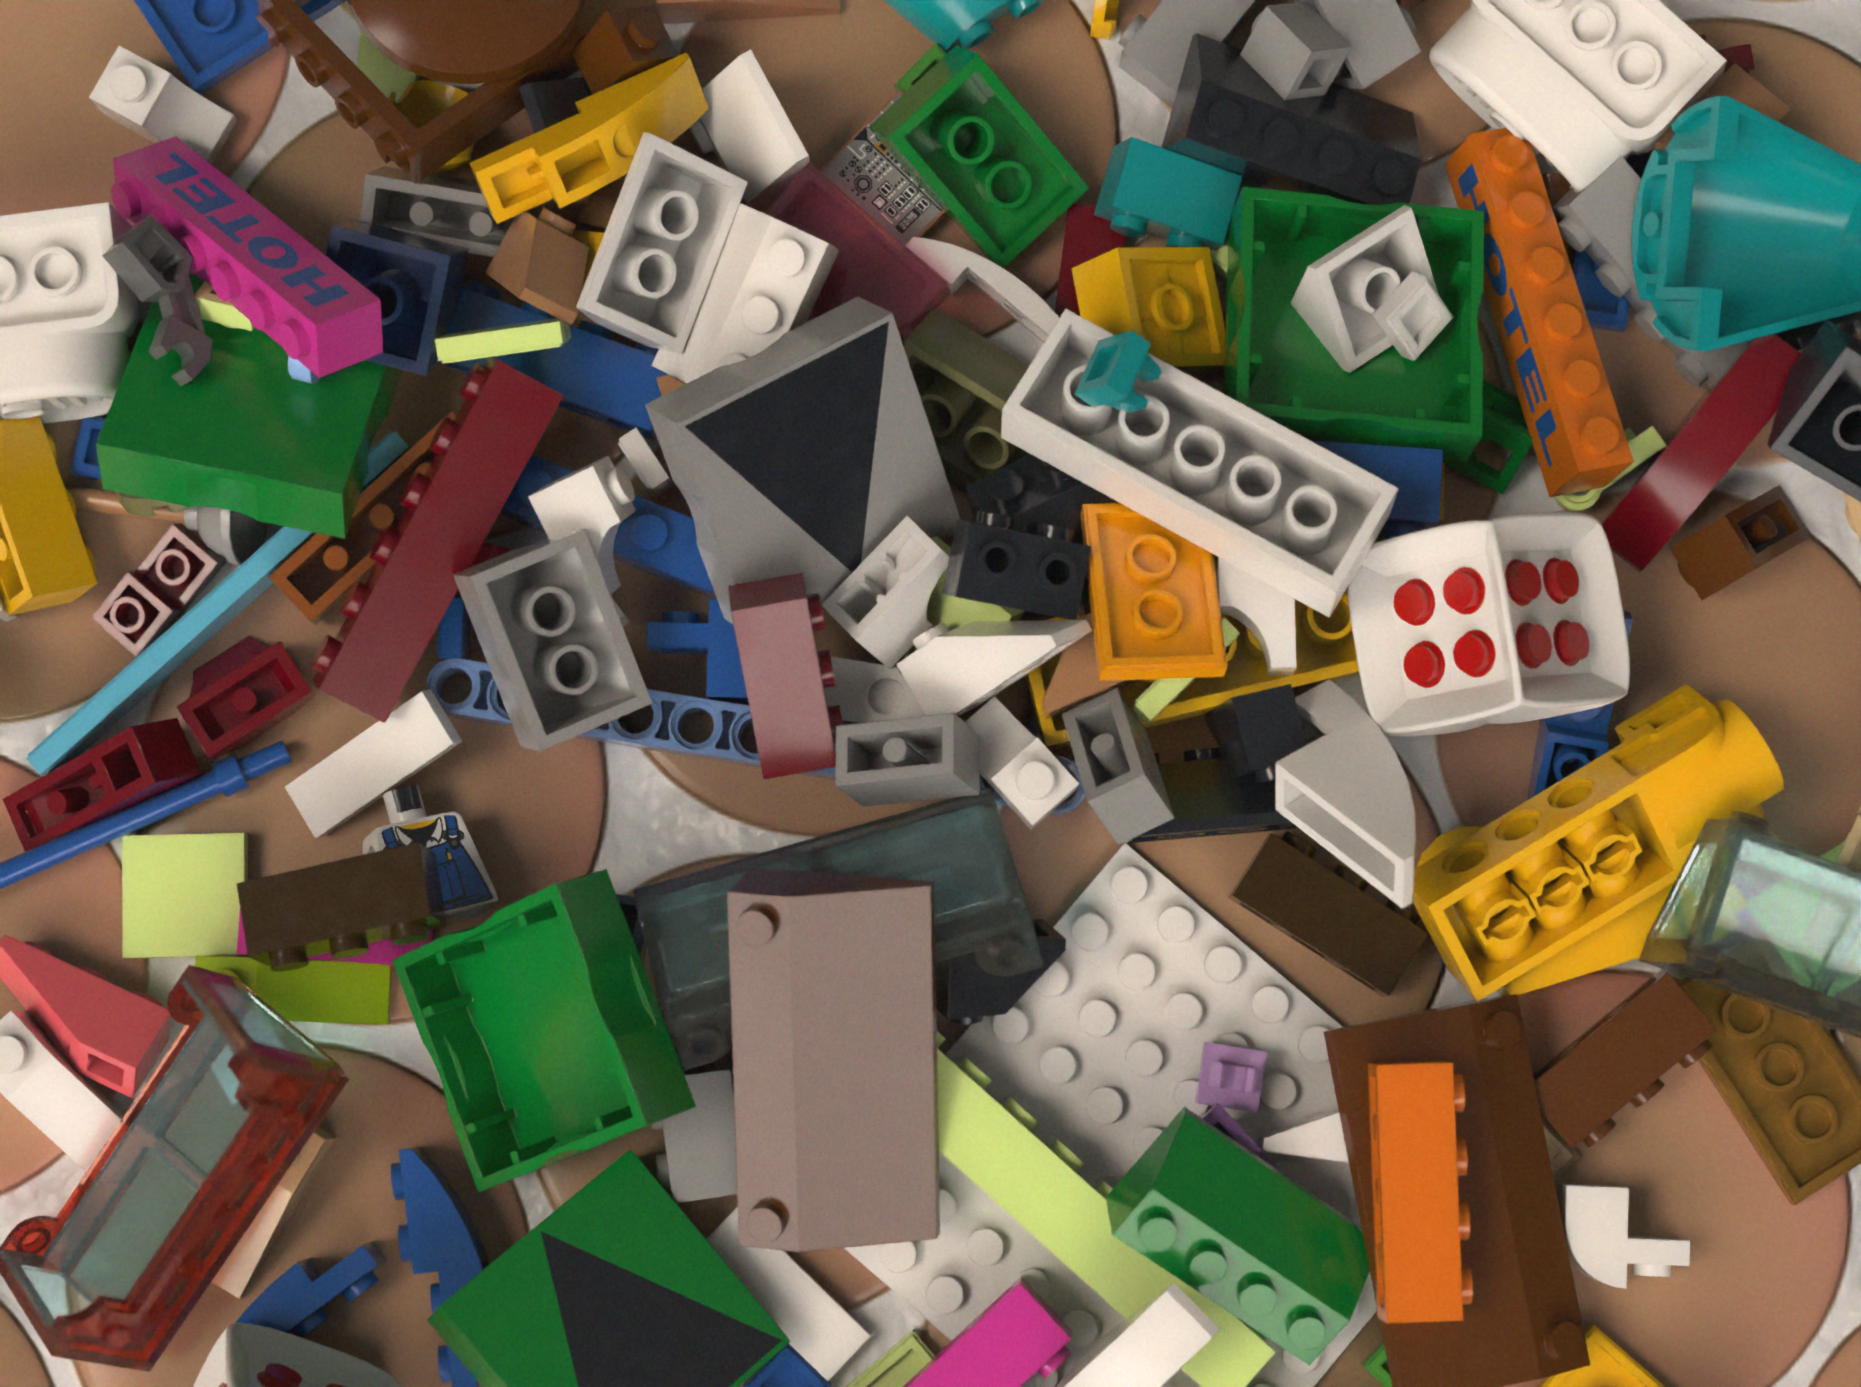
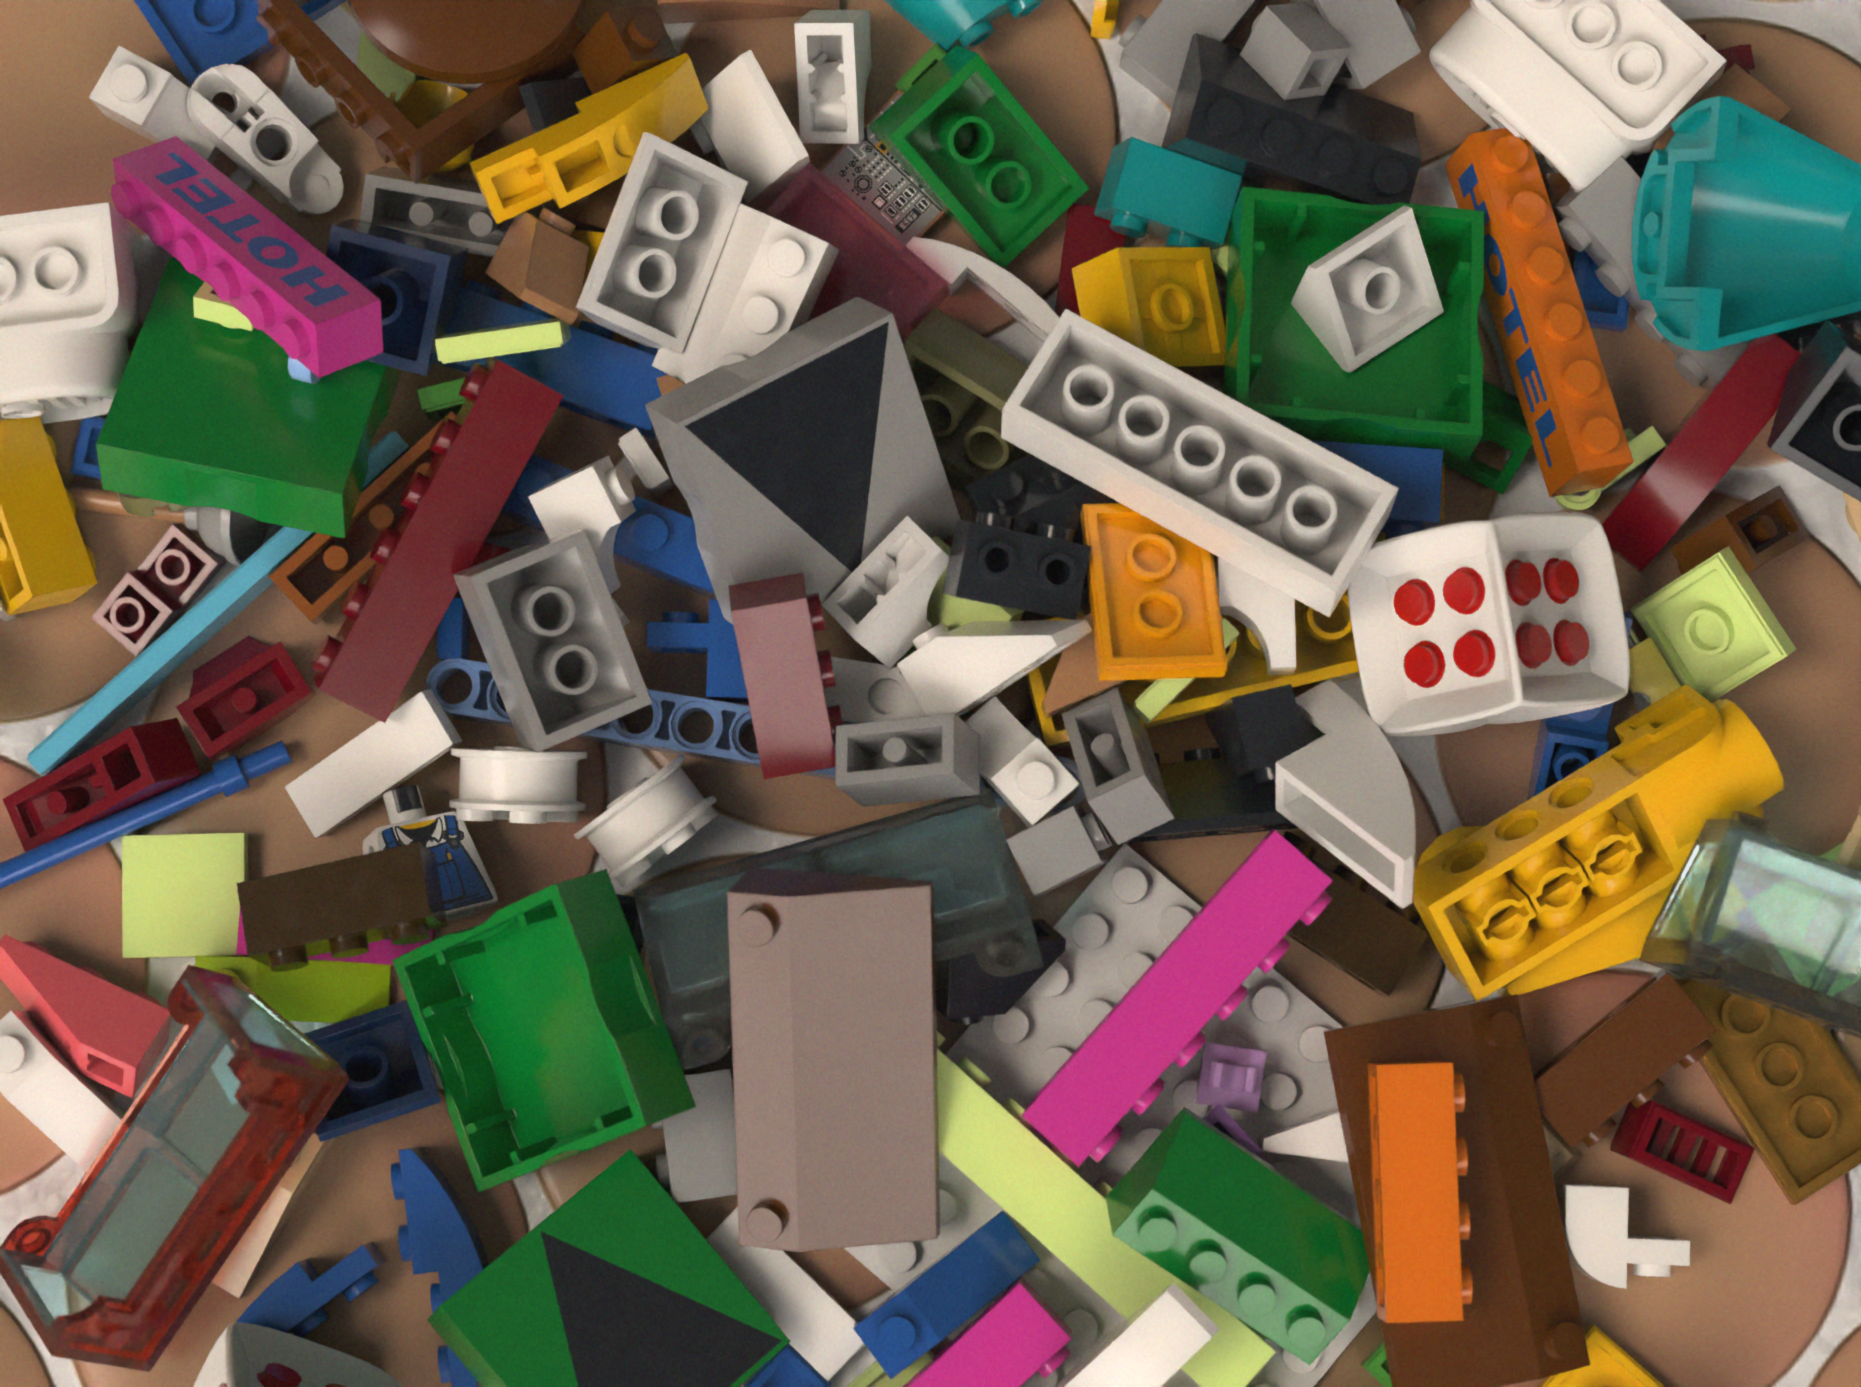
dark grey piece [102,215,213,386] -> none
teal tile [1074,330,1161,412] -> none
white tile [1372,271,1453,361] -> none
none -> white piece [186,63,344,216]
none -> dark blue slope [290,1000,441,1142]
none -> bright green tile [417,377,466,422]
none -> white wheel [449,746,587,824]
none -> white wheel [573,754,718,888]
none -> white arch [794,10,872,144]
none -> blue slope [853,1210,1040,1379]
none -> light grey brick [1006,806,1113,896]
none -> dark pink brick [1022,829,1333,1167]
none -> dark red slope [1610,1100,1755,1204]
none -> light yellow piece [1628,629,1681,711]
none -> yellowish green tile [1630,546,1797,702]

